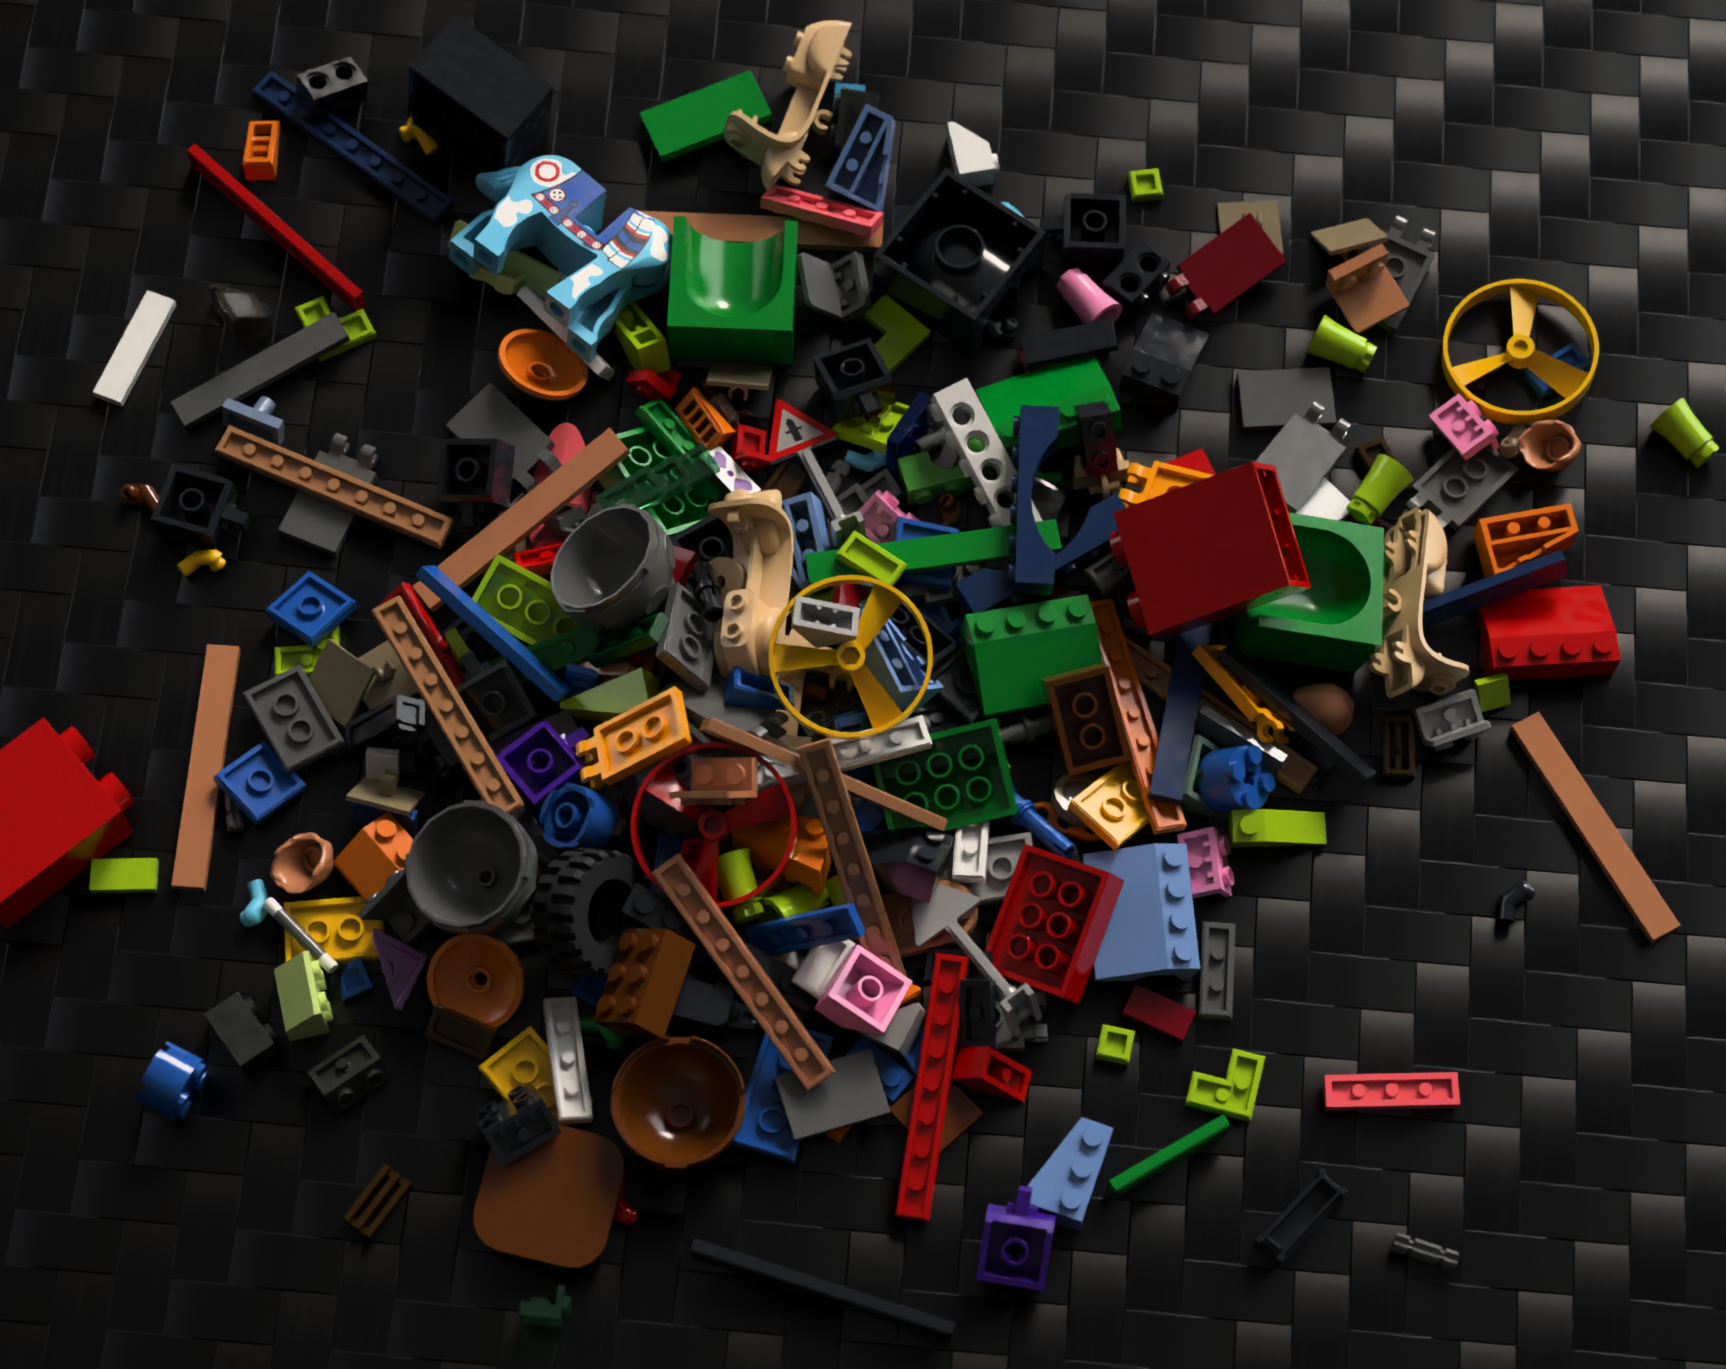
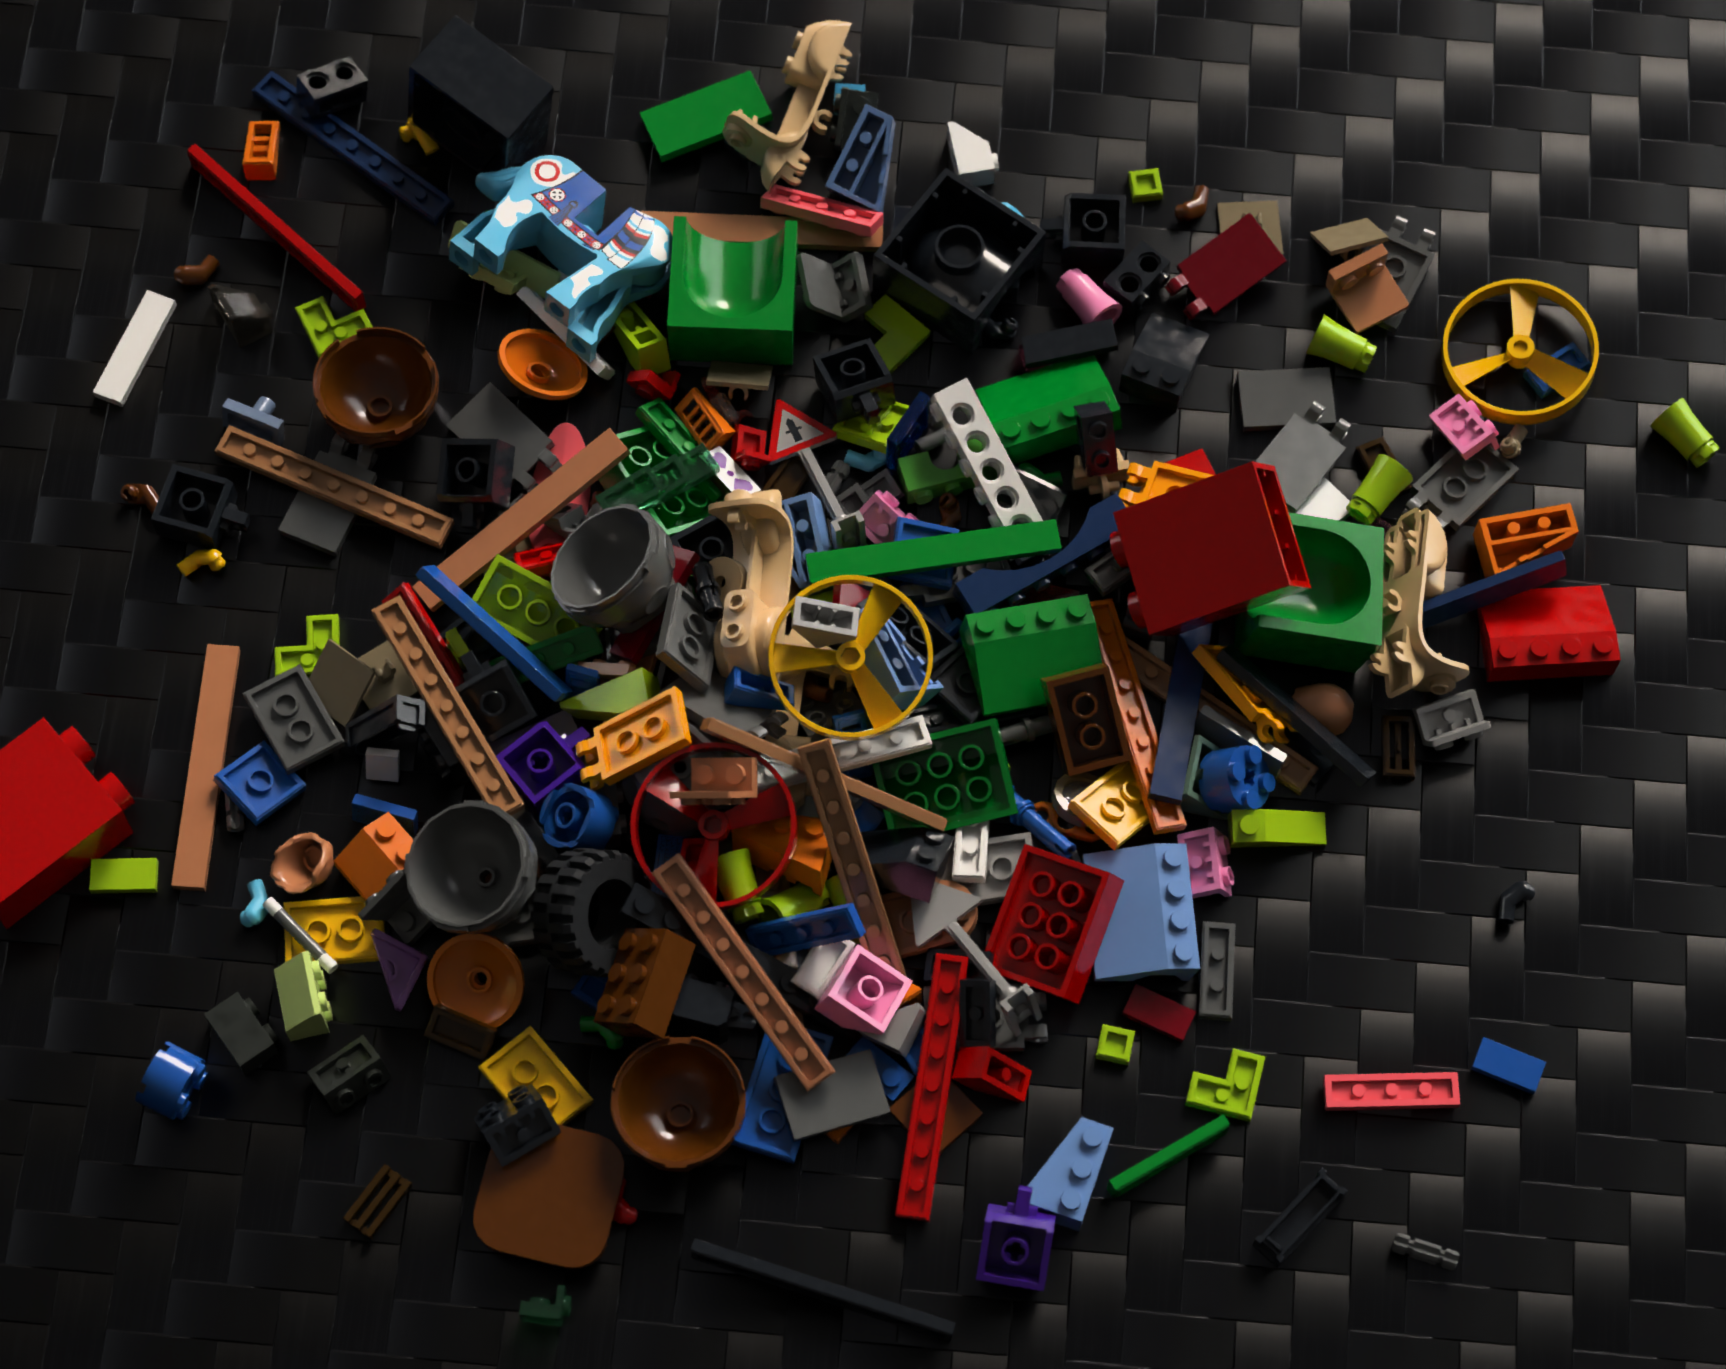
dark grey tile [171,312,350,430] -> none
blue tile [265,571,357,647] -> none
blue tile [339,956,373,1001] -> none
dark tan piece [345,769,426,816] -> none
white tile [542,997,593,1125] -> none
dark green tile [588,612,669,669] -> none
lime tile [836,530,907,586] -> none
dark blue arch [1008,405,1059,596] -> none
lime tile [1474,672,1511,712] -> none
nougat tile [1510,711,1681,943] -> none
nougat hair [1518,419,1581,472] -> none
none -> reddish brown arm [173,255,220,285]
none -> reddish brown rock [313,327,439,448]
none -> reddish brown arm [1174,185,1209,222]
none -> blue tile [1471,1037,1546,1095]

